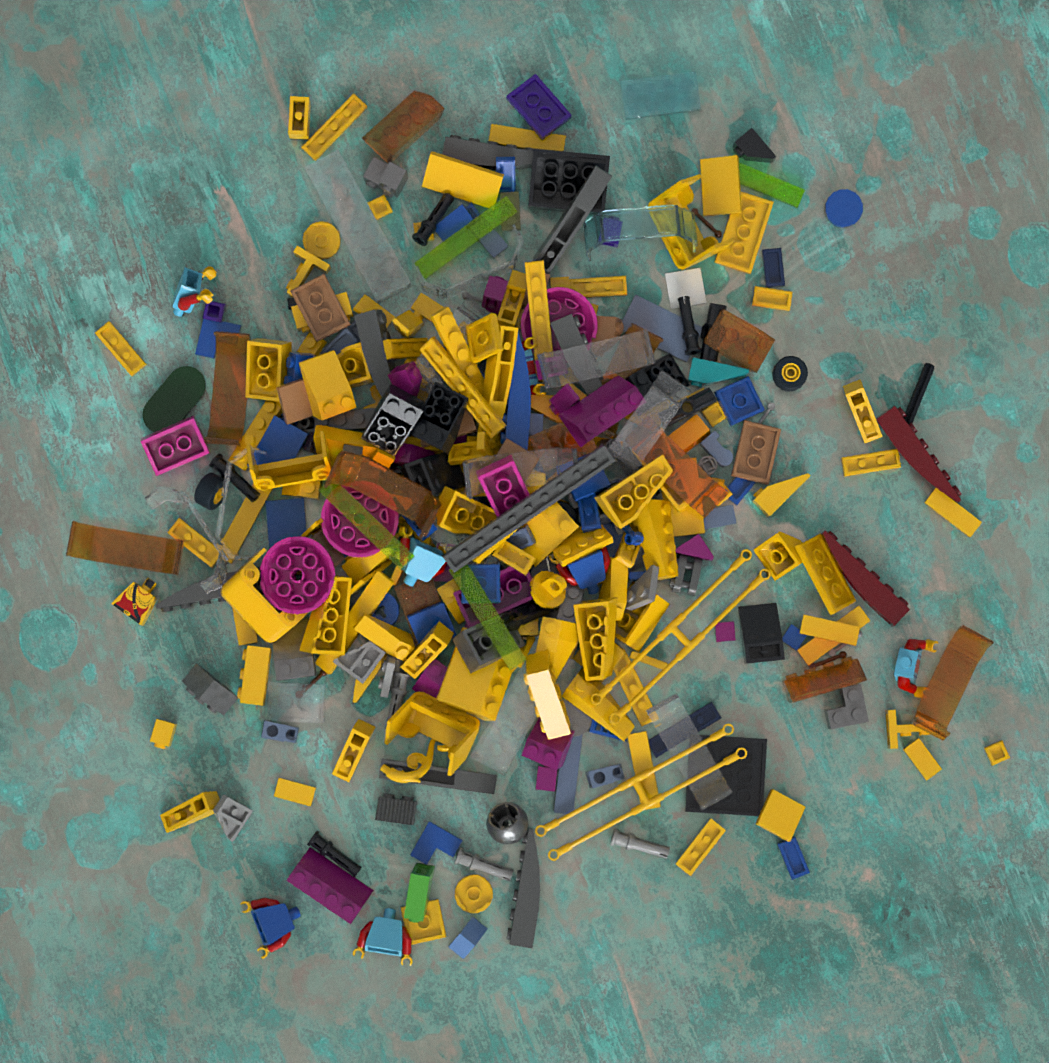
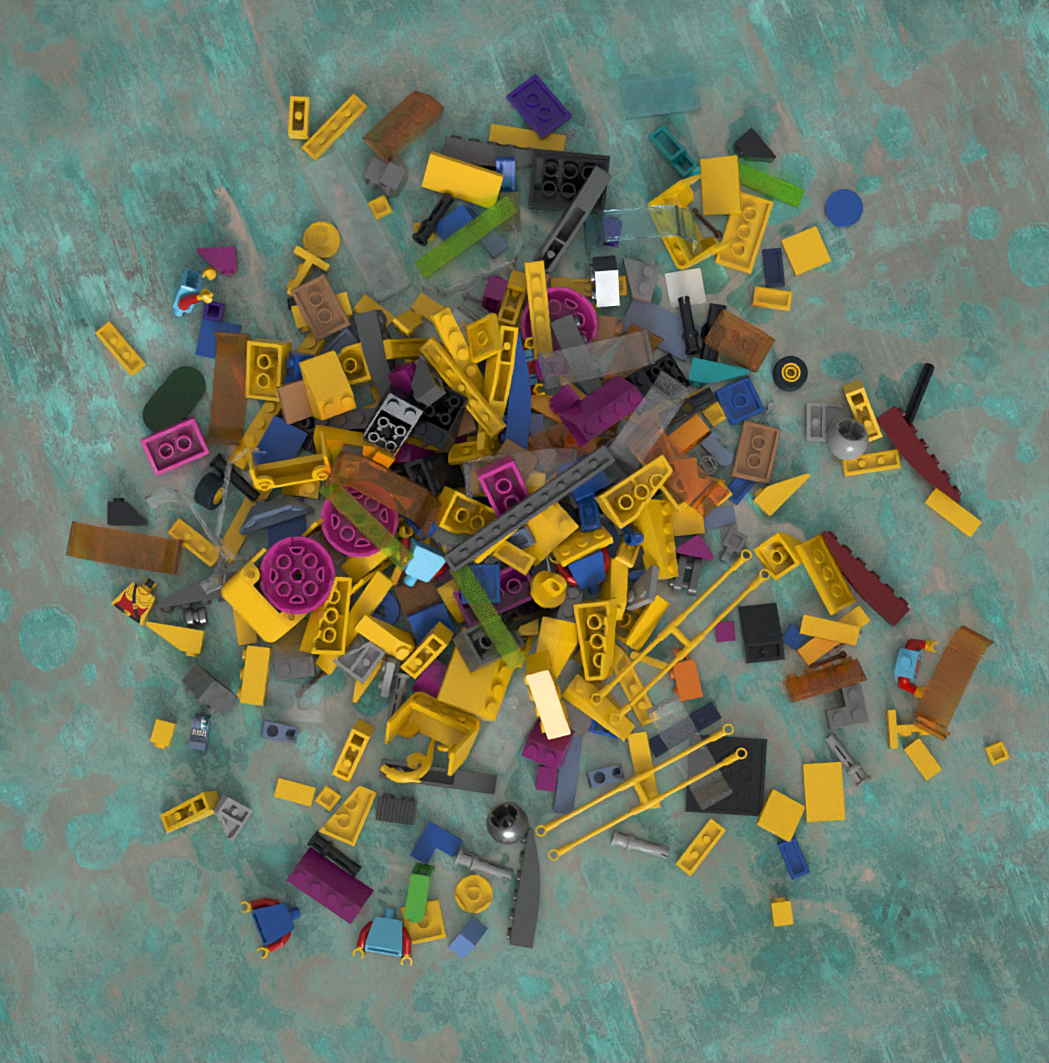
none -> black slope [107,498,149,526]
none -> yellow slope [146,622,206,657]
none -> flat silver wheel [185,606,208,628]
none -> sand blue leg [188,713,211,751]
none -> magenta slope [197,246,238,276]
none -> sand blue wedge [239,493,315,536]
none -> yellow tile [315,785,342,812]
none -> yellow wing [319,785,377,846]
none -> dark grey slope [411,358,446,407]
none -> brick [589,255,620,307]
none -> light grey wing [623,257,660,303]
none -> teal slope [648,124,701,180]
none -> orange brick [669,646,703,702]
none -> flat silver plate [720,528,748,564]
none -> yellow brick [770,897,794,927]
none -> yellow tile [781,226,831,276]
none -> yellow tile [802,762,845,822]
none -> light grey wing [806,403,843,442]
none -> light grey pin [824,733,872,788]
none -> light grey wheel [827,419,869,460]

